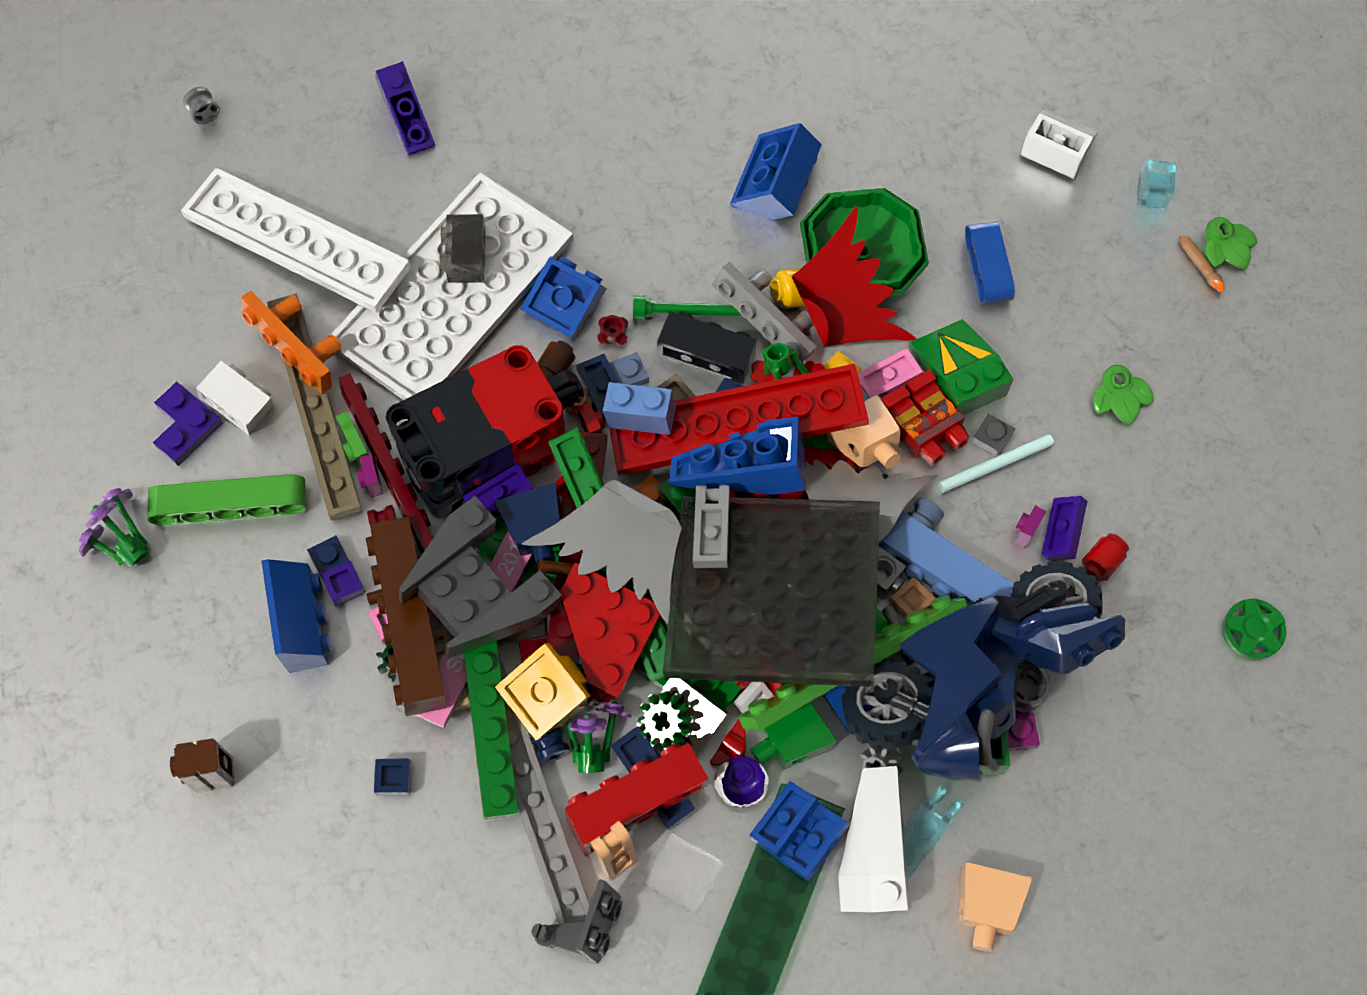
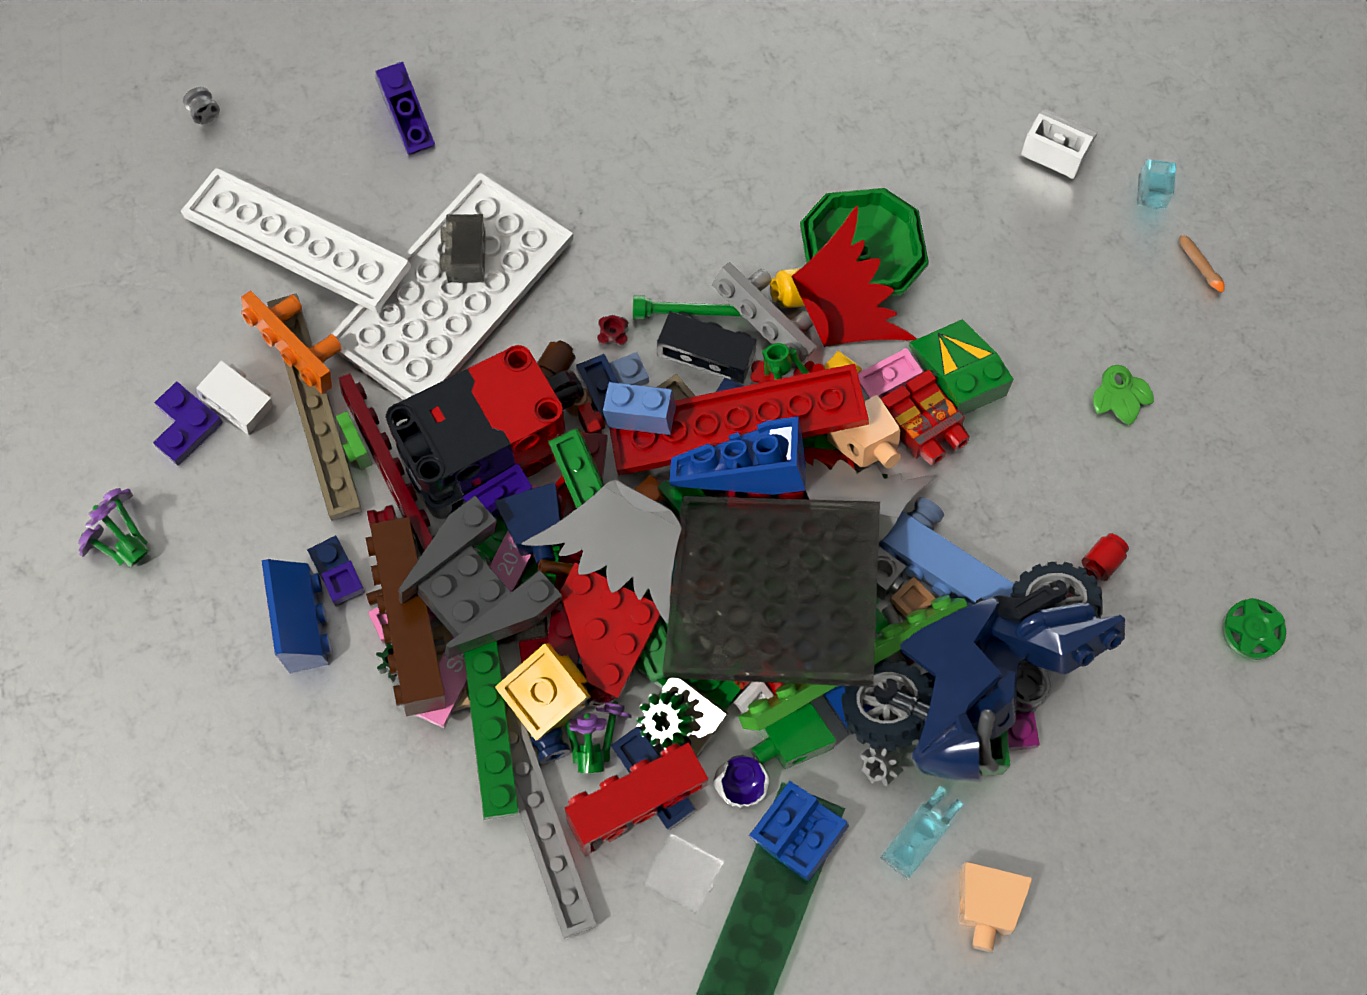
bright green beam [147,475,306,526] -> none
reddish brown brick [170,738,235,793] -> none
magenta plate [356,454,383,497] -> none
dark blue plate [374,758,411,796] -> none
blue plate [521,256,607,339] -> none
dark grey plate [531,879,622,964] -> none
light nougat plate [590,821,638,881] -> none
light grey plate [693,485,730,568] -> none
red piece [710,719,747,766] -> none
blue slope [730,123,822,220] -> none
white wedge [838,766,911,912] -> none
light aqua bar [938,434,1054,493] -> none
blue beam [965,221,1015,304] -> none
dark grey plate [972,413,1016,456] -> none
magenta plate [1014,505,1047,548] -> none
dark purple plate [1041,496,1088,561] -> none
bright green plate [1205,217,1257,270] -> none

